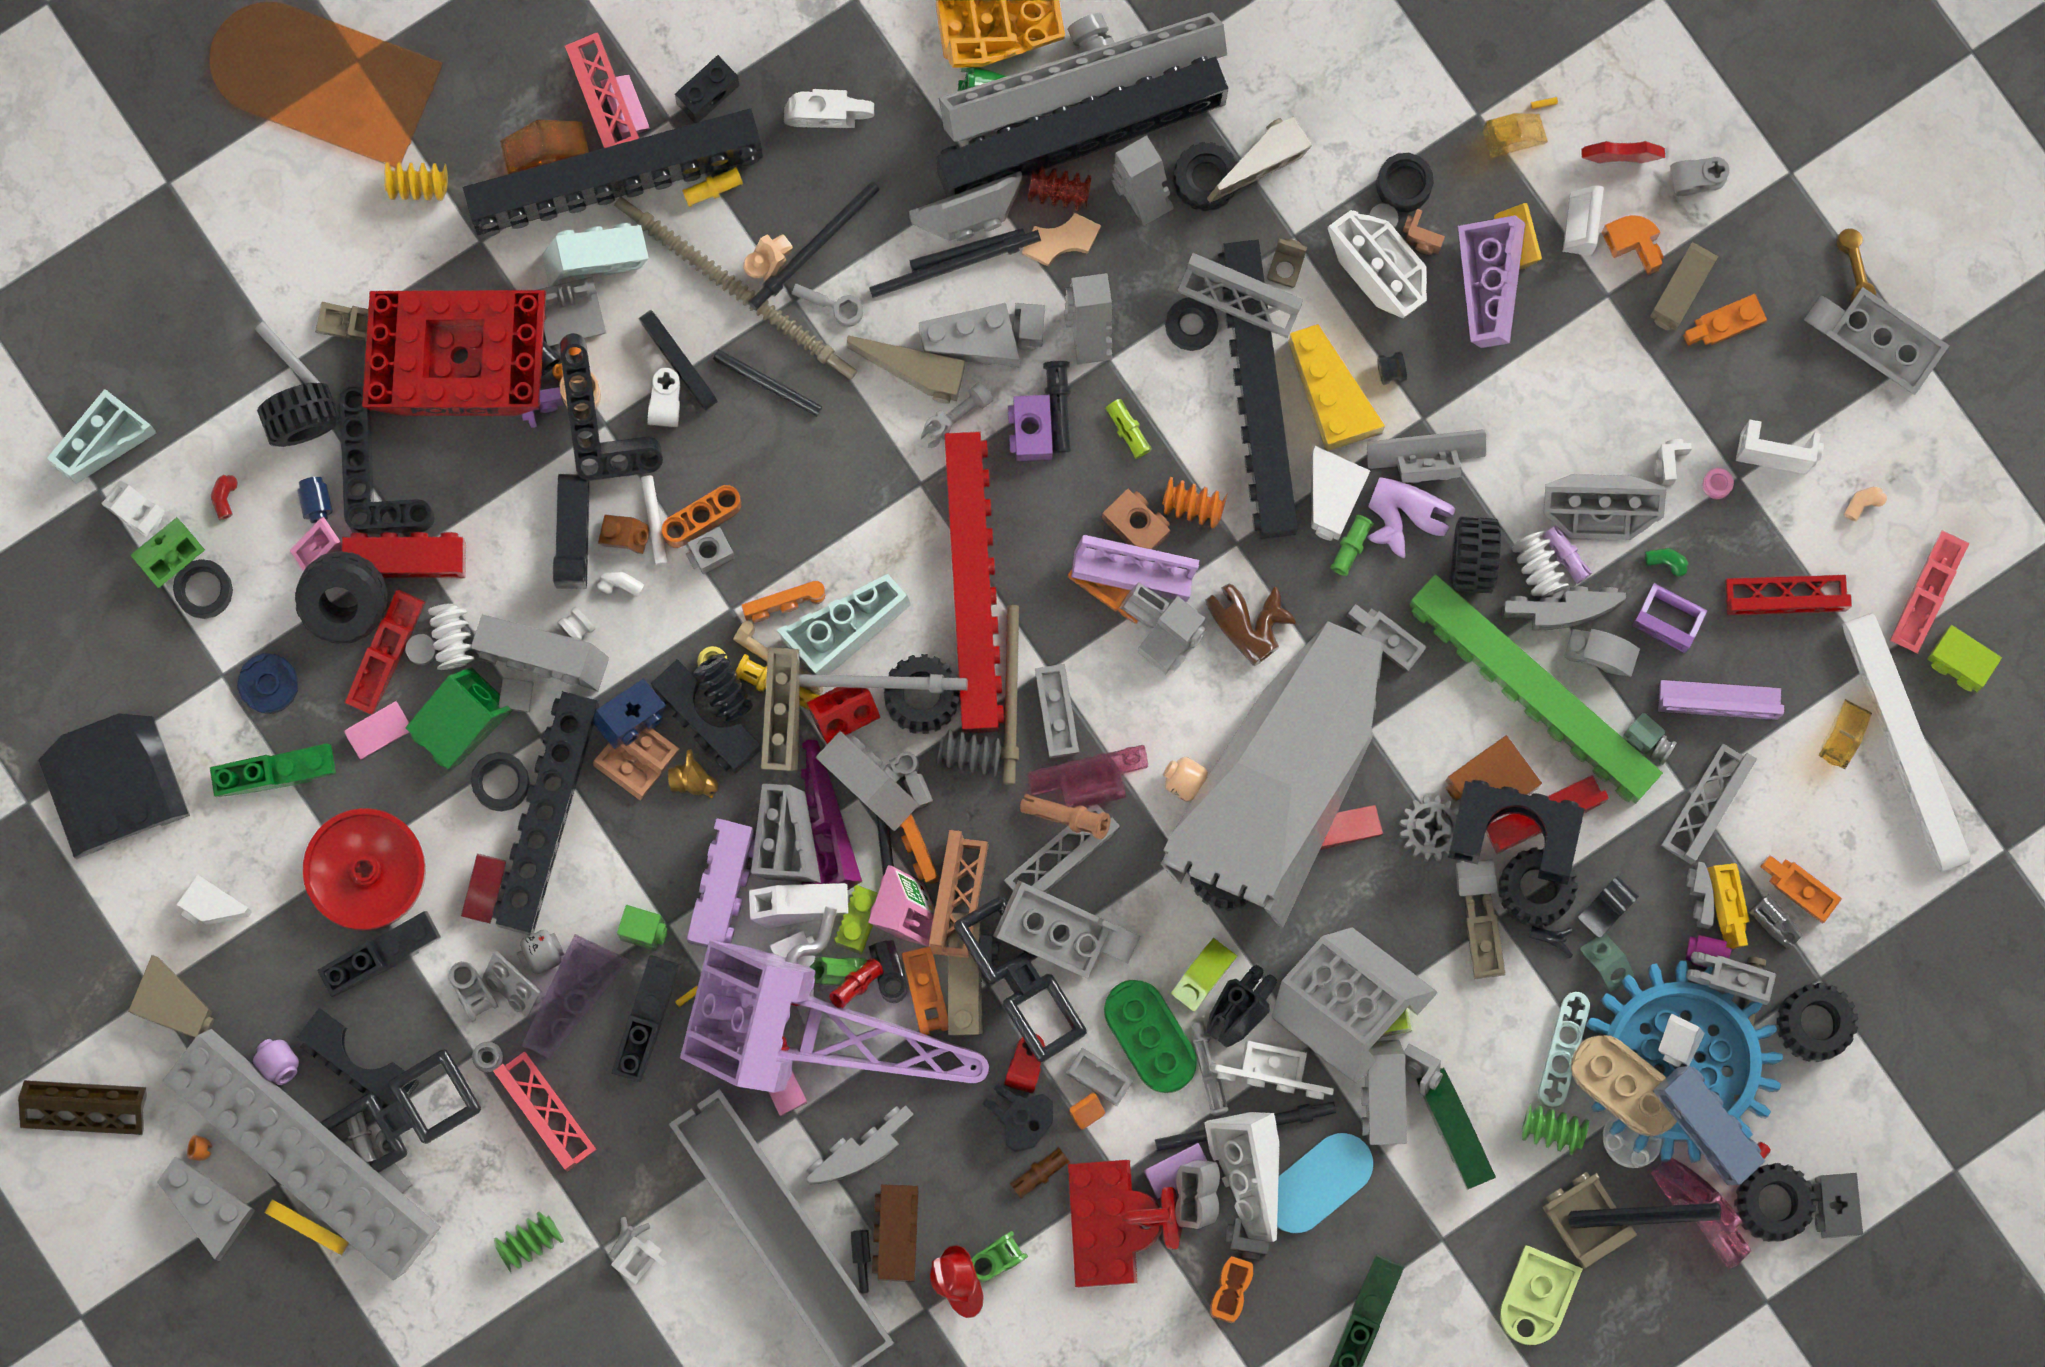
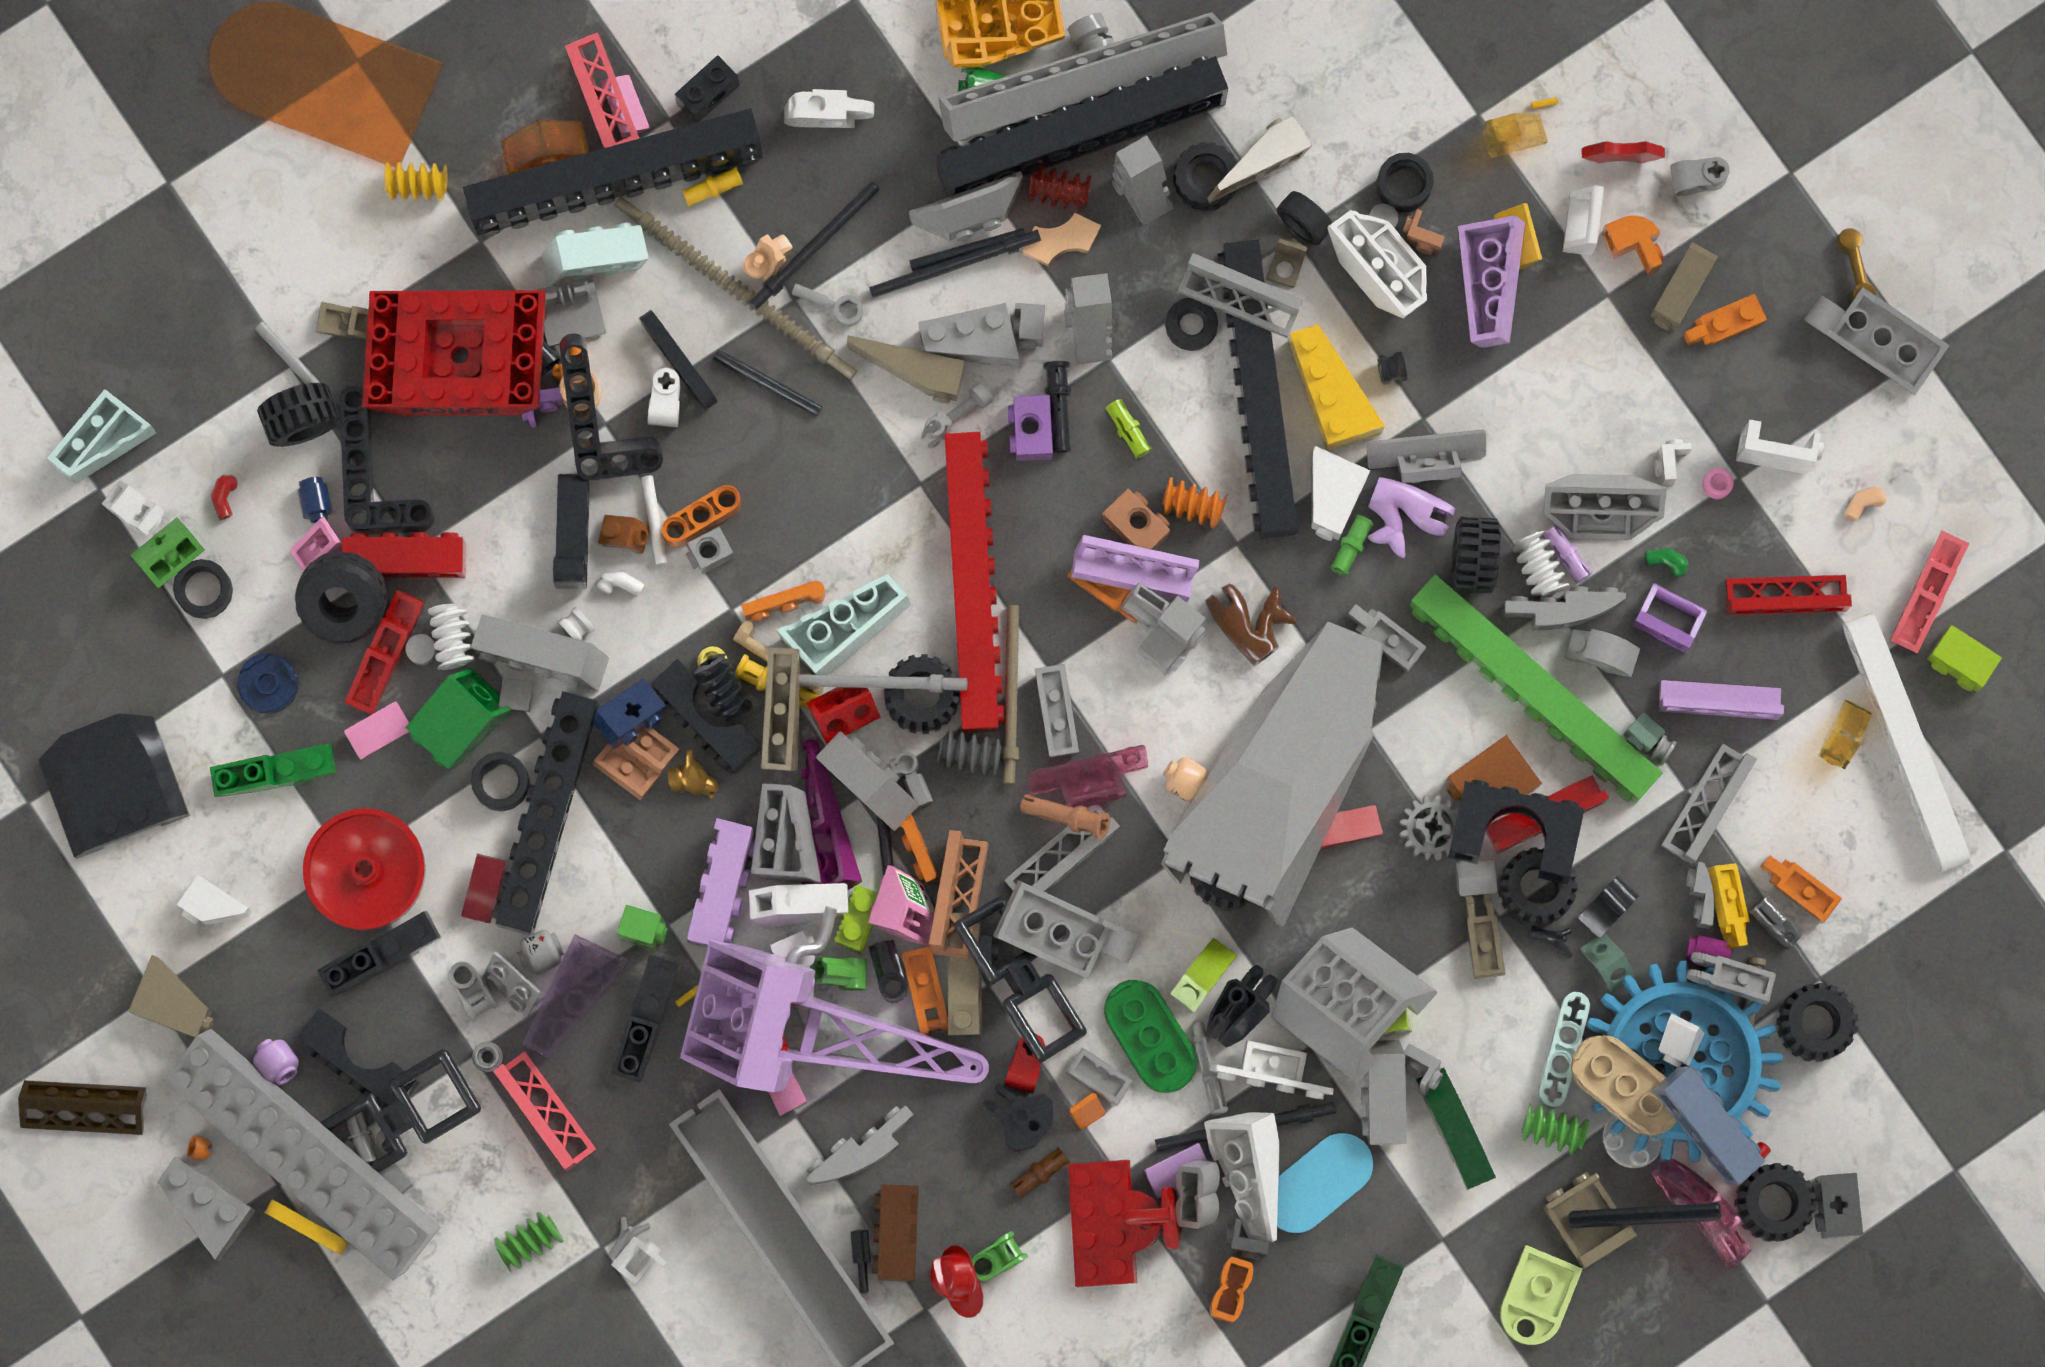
red pin [829,958,883,1008] -> none
none -> black tyre [1277,191,1333,245]

